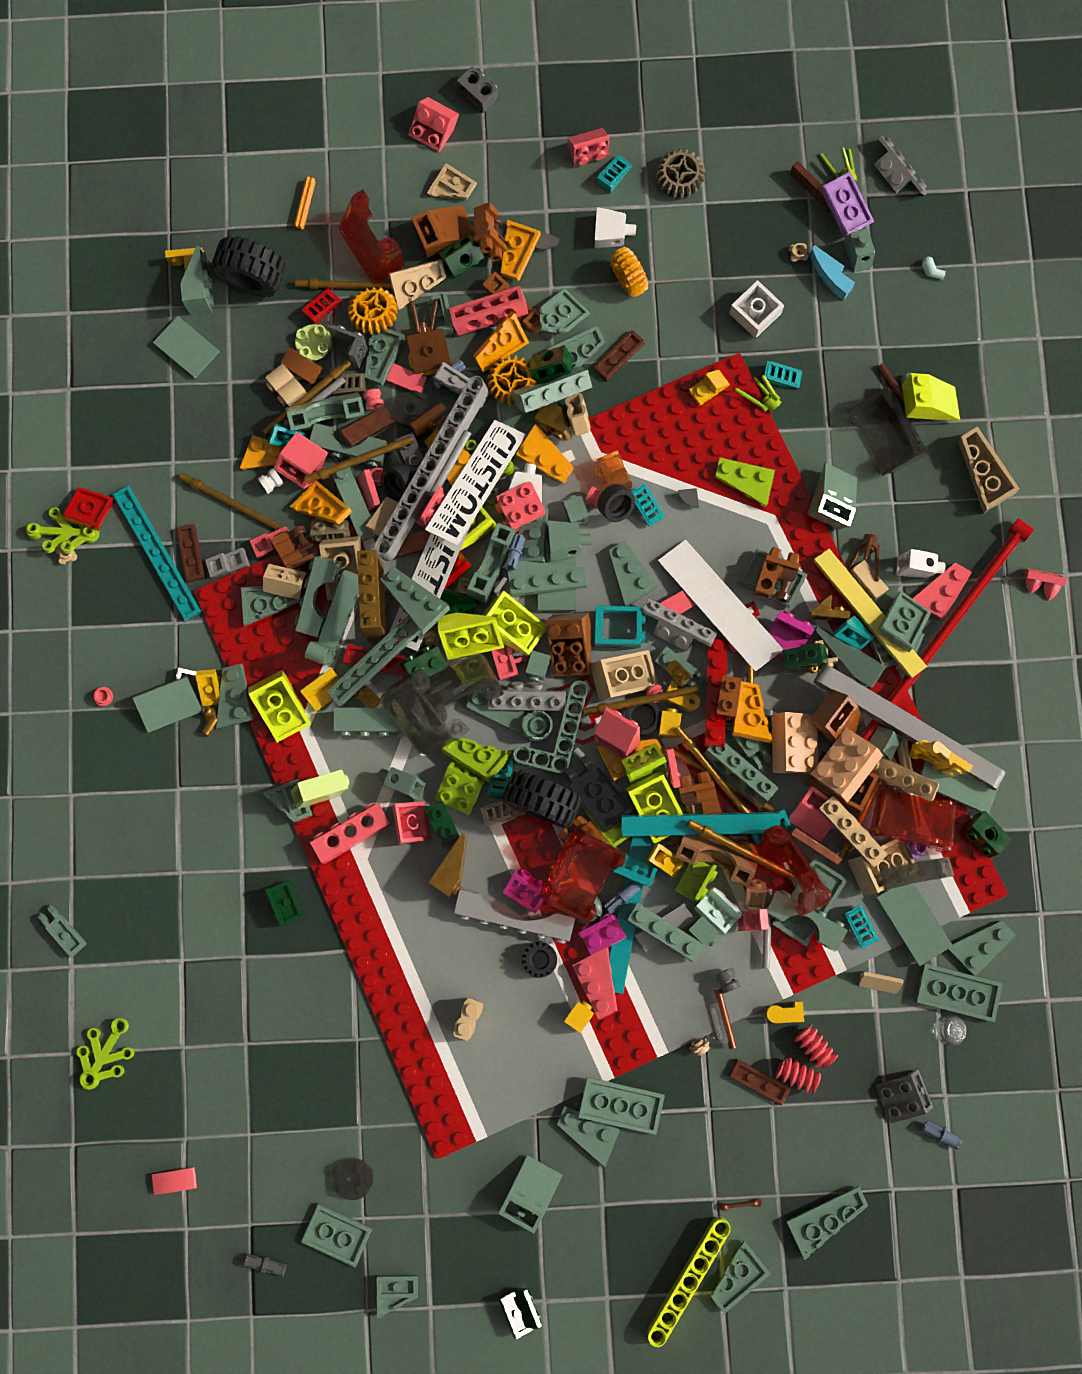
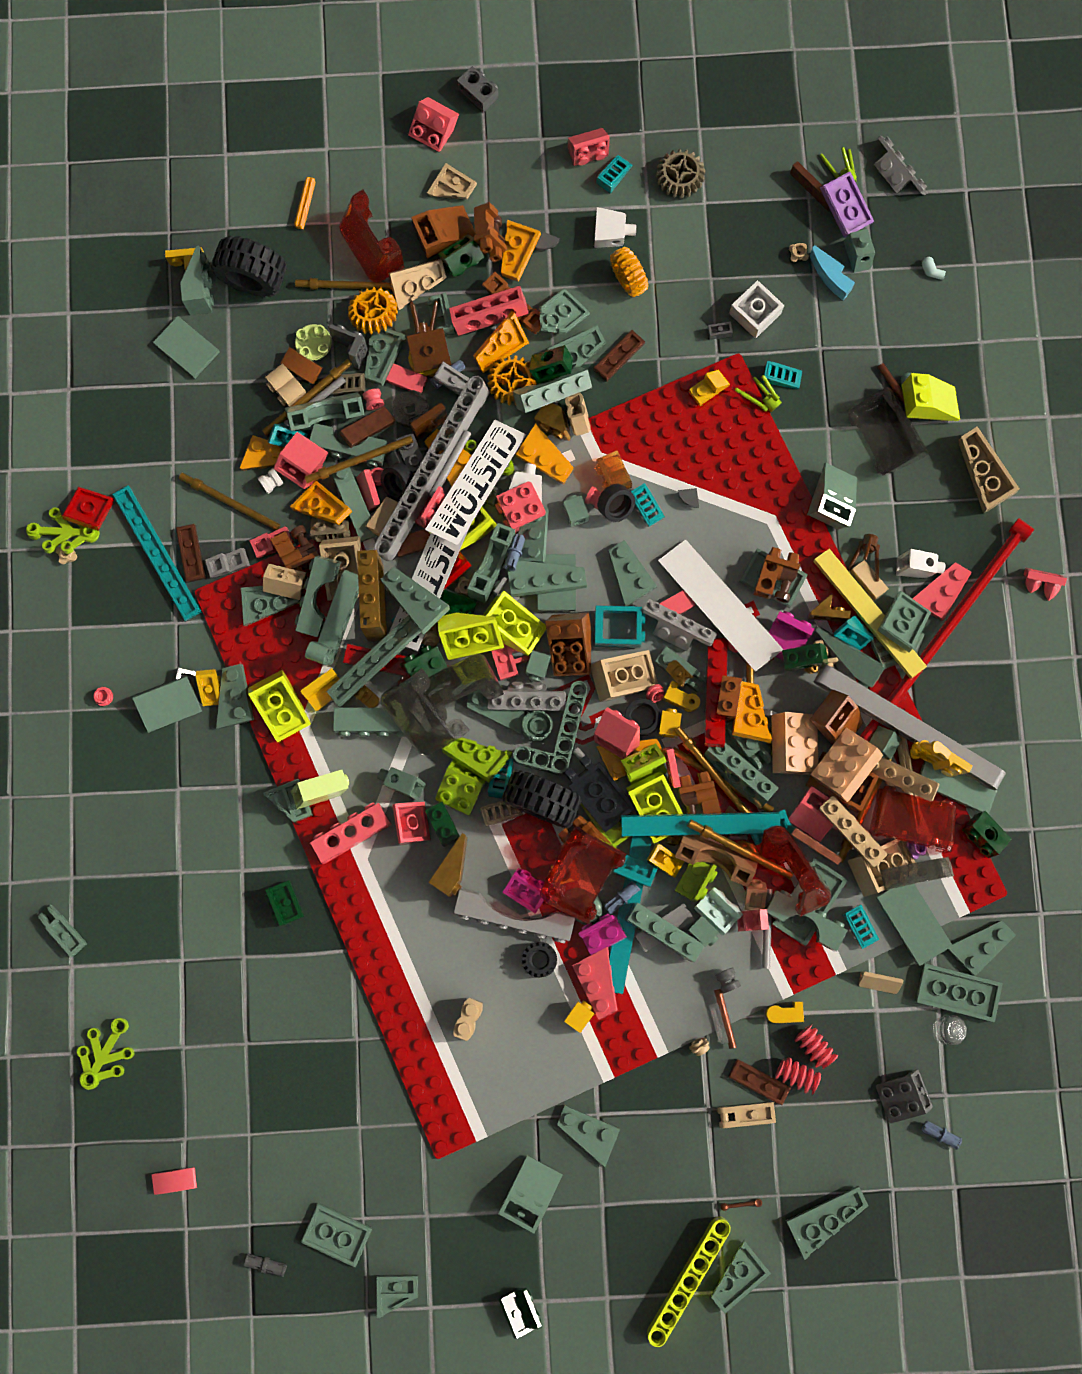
pearl gold arm [201,706,217,736] -> none
red slope [301,288,342,325] -> none
clear smoke plate [333,1158,374,1200] -> none
sand green torso [547,521,591,562] -> none
sand green plate [578,1076,665,1135] -> none
pearl gold bar [583,685,699,716] -> none
lime wing [715,458,775,507] -> none
none -> flat silver piece [707,321,733,340]
none -> tan plate [717,1102,776,1128]

